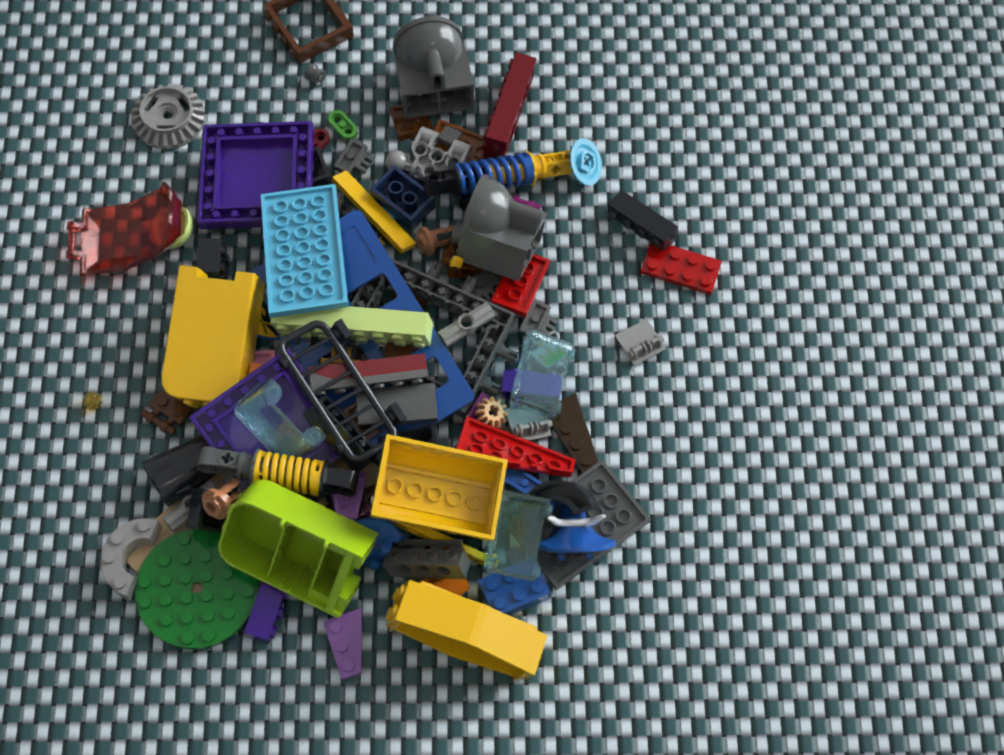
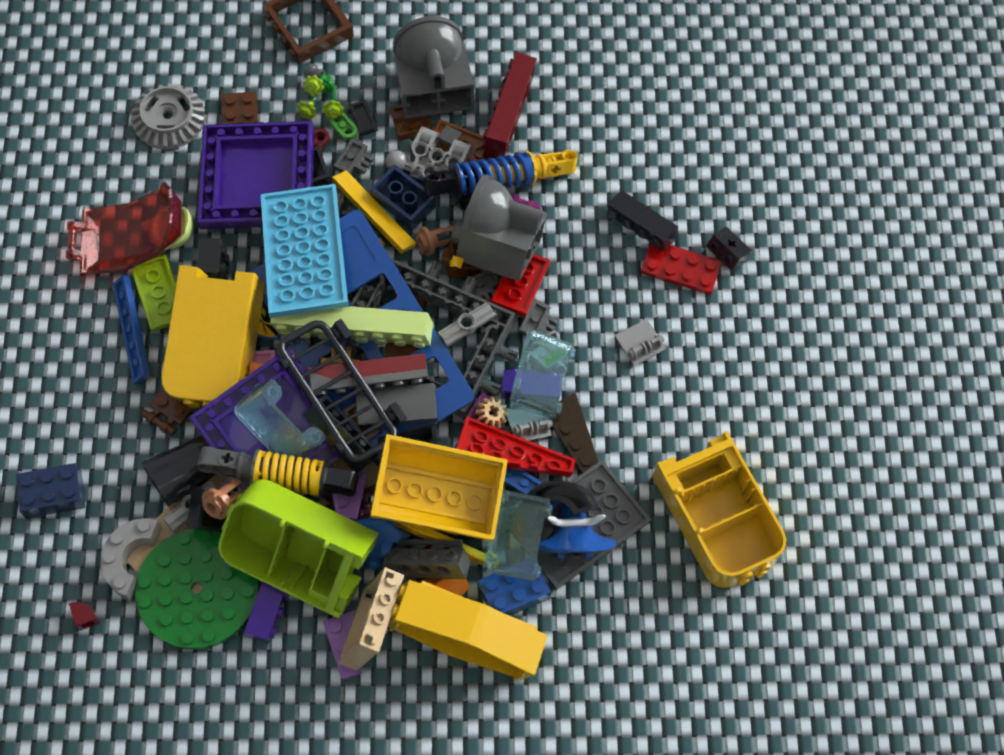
clear yellow plate [83,391,103,410] -> none
medium azure gear [568,138,602,186] -> none
none -> dark blue brick [16,463,86,519]
none -> dark red brick [69,602,100,631]
none -> blue plate [113,275,150,384]
none -> lime piece [130,254,176,332]
none -> reddish brown plate [221,91,259,124]
none -> lime plant [297,74,344,119]
none -> tan window [338,567,404,671]
none -> black tile [348,99,378,136]
none -> yellow piece [652,431,786,588]
none -> black brick [706,226,752,271]

